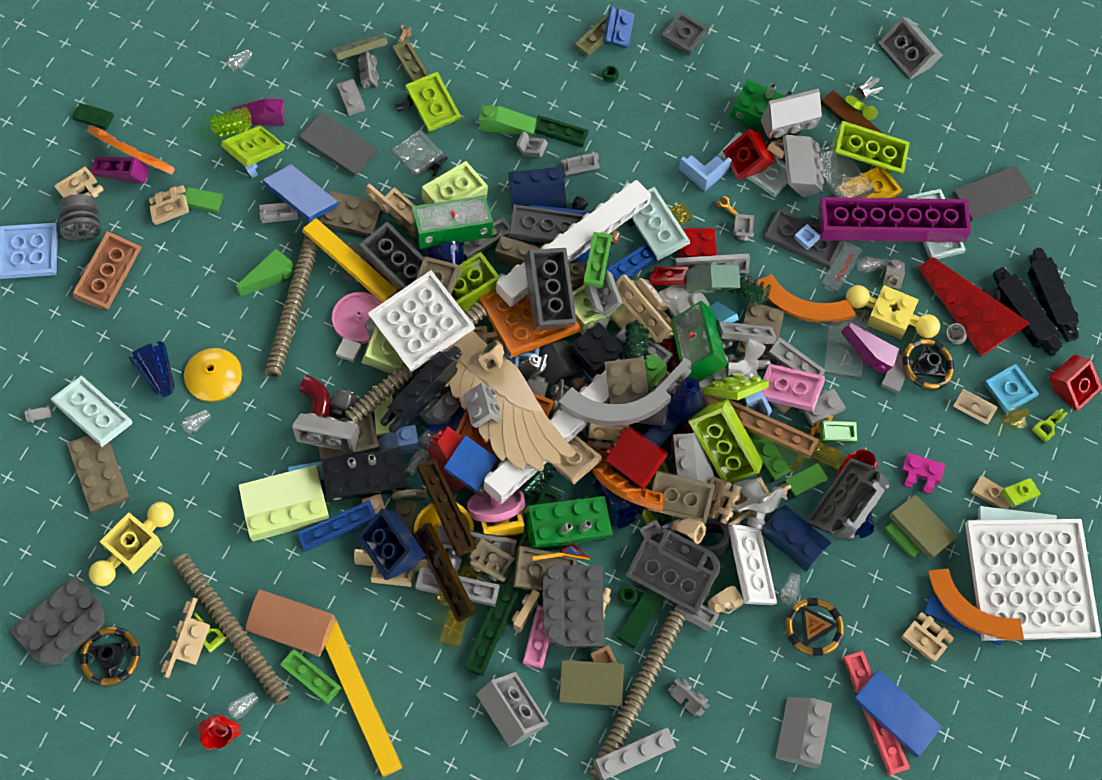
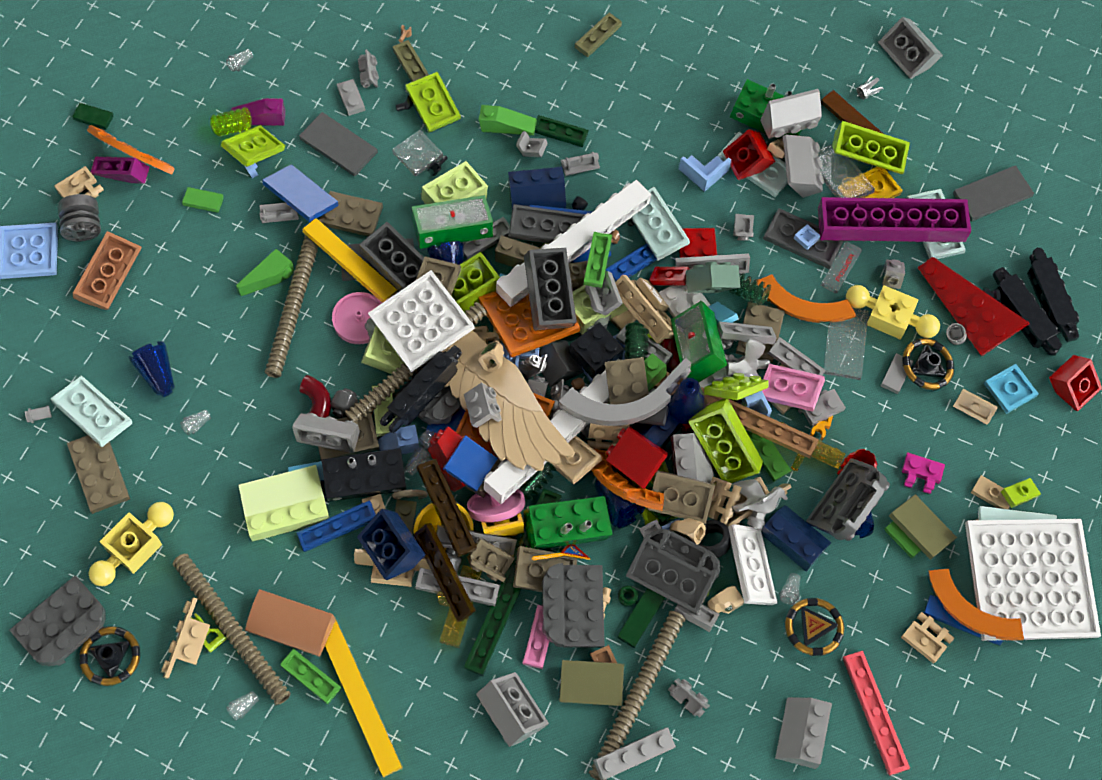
tan plate [149,185,189,225] -> none
yellow dish [184,348,242,402] -> none
red hair [198,714,241,750] -> none
olive tile [330,33,388,60] -> none
white tile [336,338,361,363] -> none
tan bracket [366,184,416,237] -> none
tan plate [512,589,540,633] -> none
dark green plate [601,65,619,83] -> none
plate [603,6,635,48] -> none
dark grey plate [661,12,709,55] -> none
clear yellow tile [669,202,693,225] -> none
light orange hand [716,196,738,216] -> none
bright green tile [784,463,828,498] -> none
tile [819,421,858,442] -> none
slope [841,323,899,374] -> none
lime piece [845,95,878,120] -> none
tile [853,669,942,758] -> none
clear cone [857,255,886,274] -> none
clear yellow tile [1002,408,1030,430] -> none
lime piece [1031,408,1068,443] -> none

